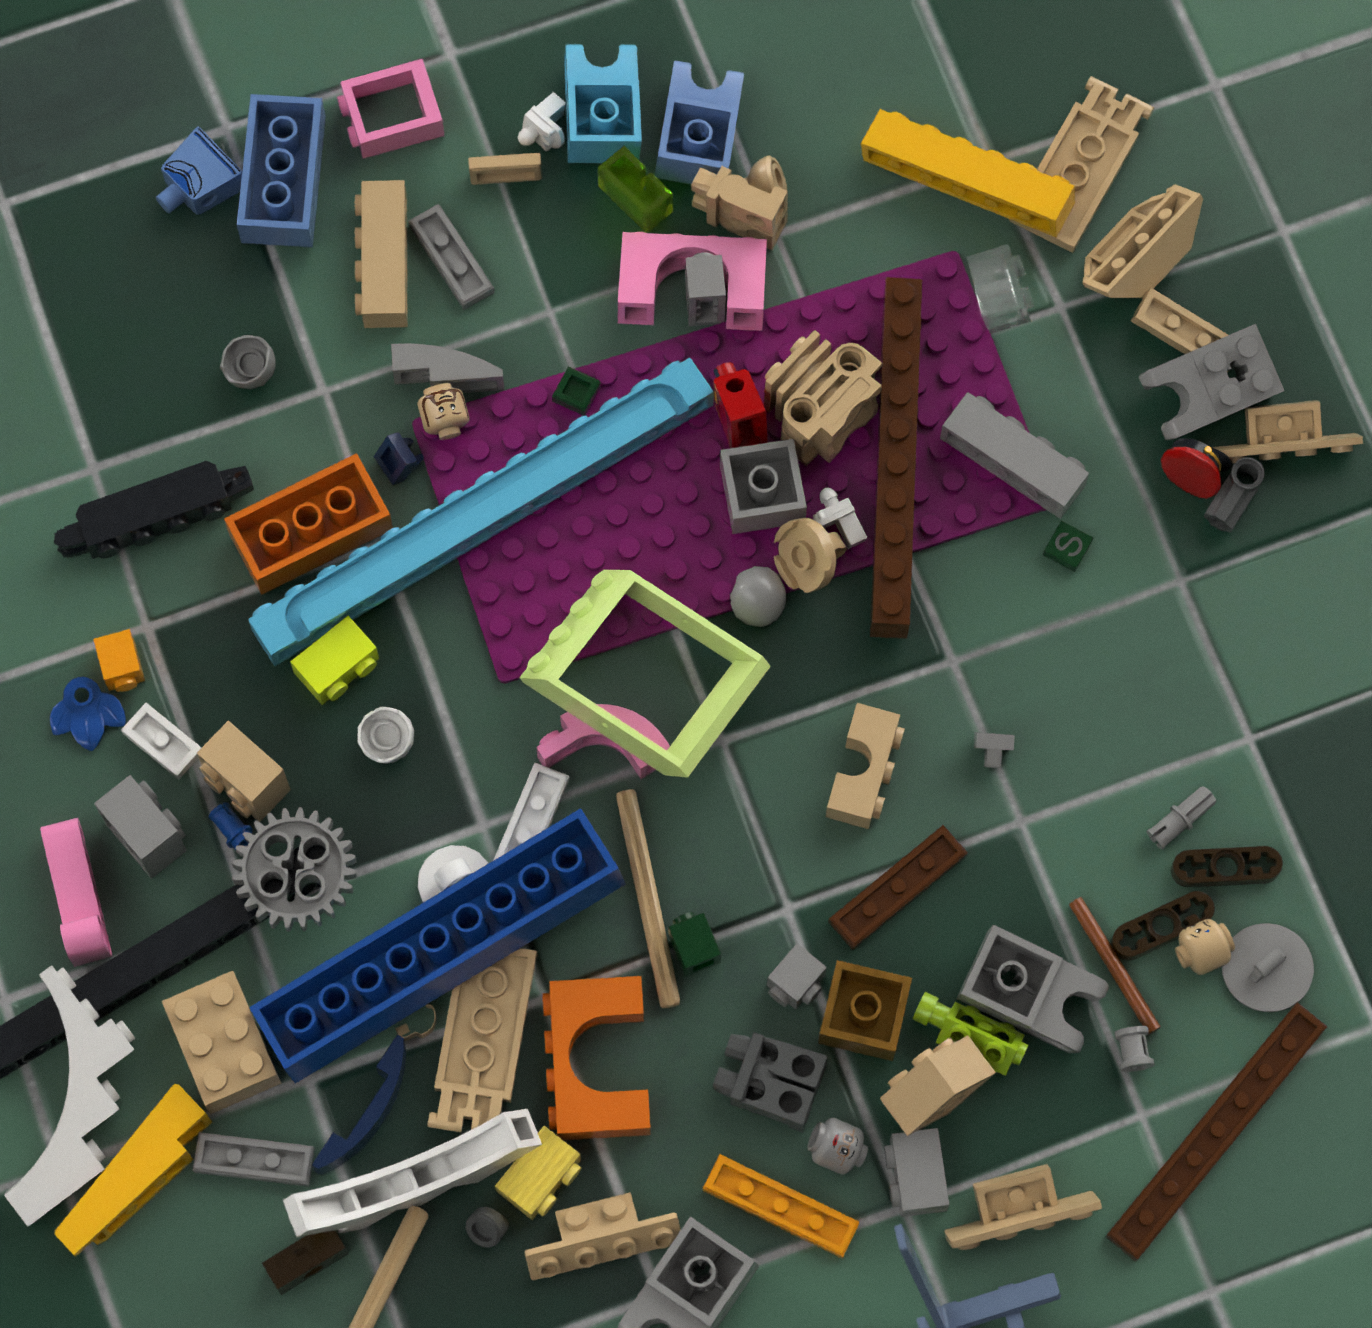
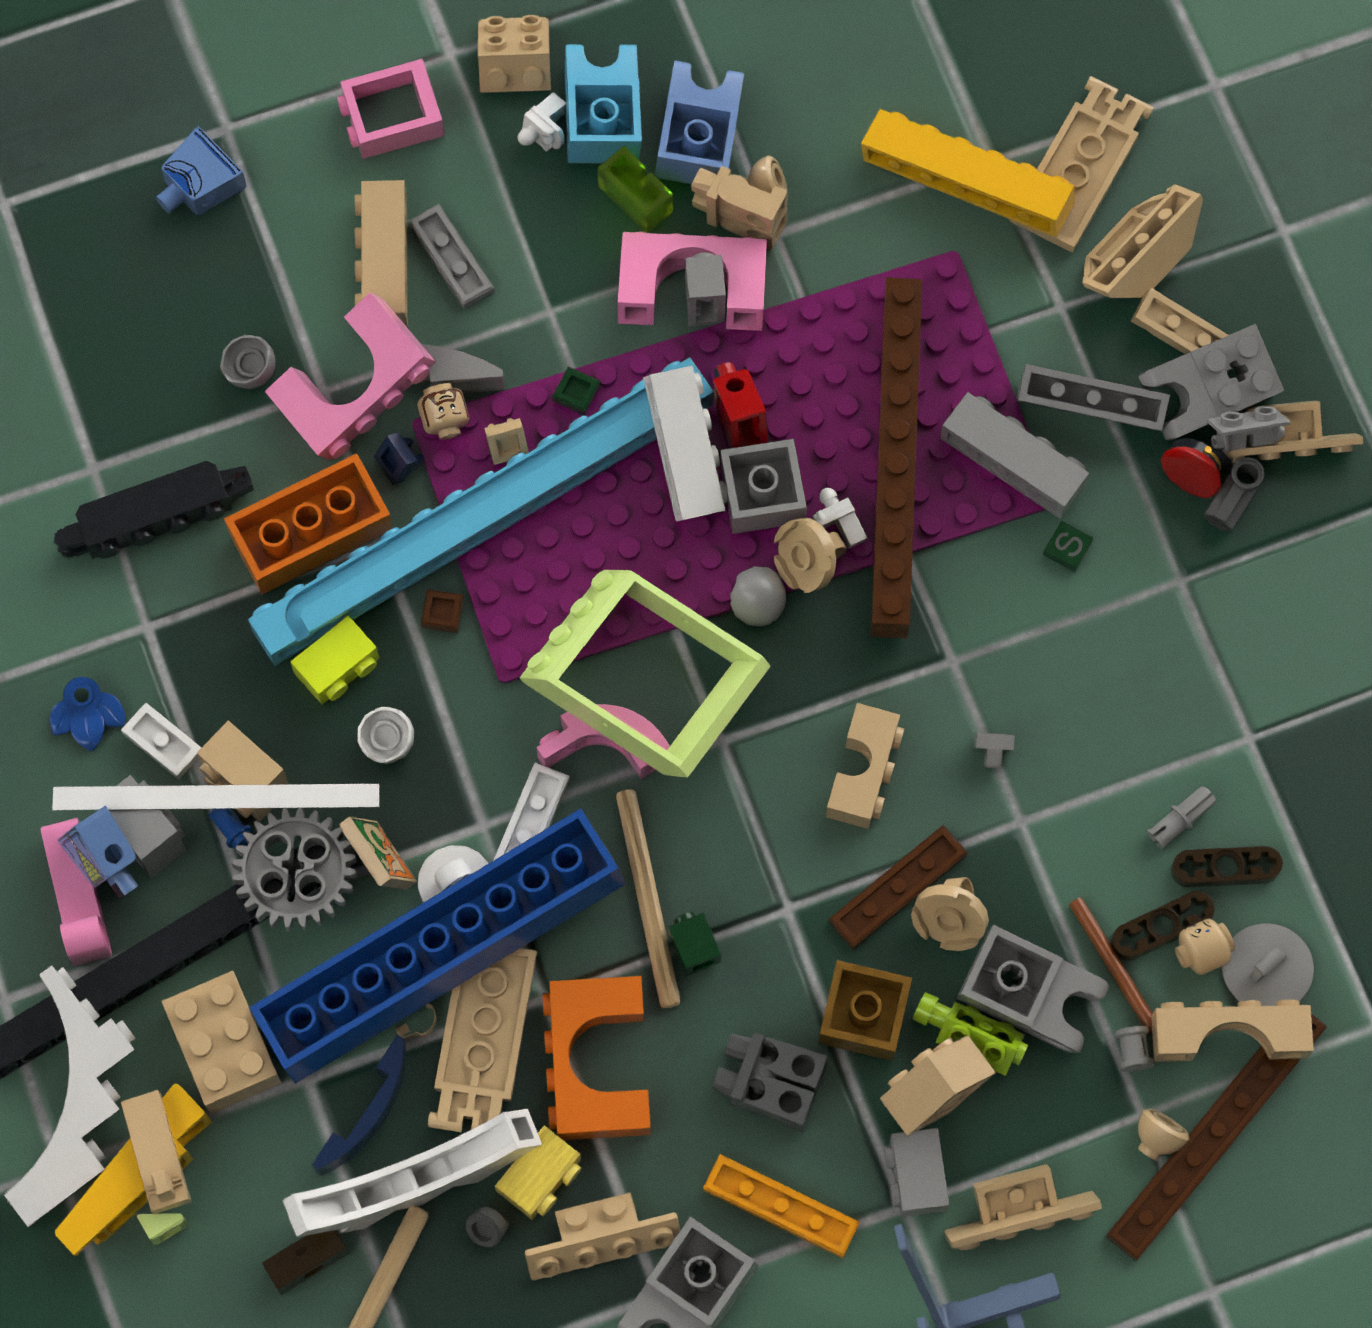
light orange brick [93,629,145,692] -> none
light grey tile [193,1132,315,1187] -> none
medium blue brick [237,94,326,247] -> none
tan tile [468,153,542,185] -> none
tan piece [764,330,883,466] -> none
light grey brick [767,943,827,1010] -> none
light grey head [807,1118,868,1175] -> none
clear brick [967,244,1034,334] -> none
none -> white sticker [52,784,379,810]
none -> medium blue torso [58,806,138,899]
none -> tan hinge [121,1090,191,1215]
none -> yellowish green slope [136,1213,189,1245]
none -> bright pink arch [265,292,436,460]
none -> tan tile [339,816,417,890]
none -> reddish brown tile [421,589,464,633]
none -> tan bracket [478,15,551,93]
none -> tan tile [484,418,529,465]
none -> white brick [643,365,728,521]
none -> tan tile [911,877,989,951]
none -> light grey brick [1016,364,1170,431]
none -> tan brick [1138,1108,1189,1160]
none -> tan arch [1151,999,1314,1062]
none -> light grey hinge [1207,406,1290,452]

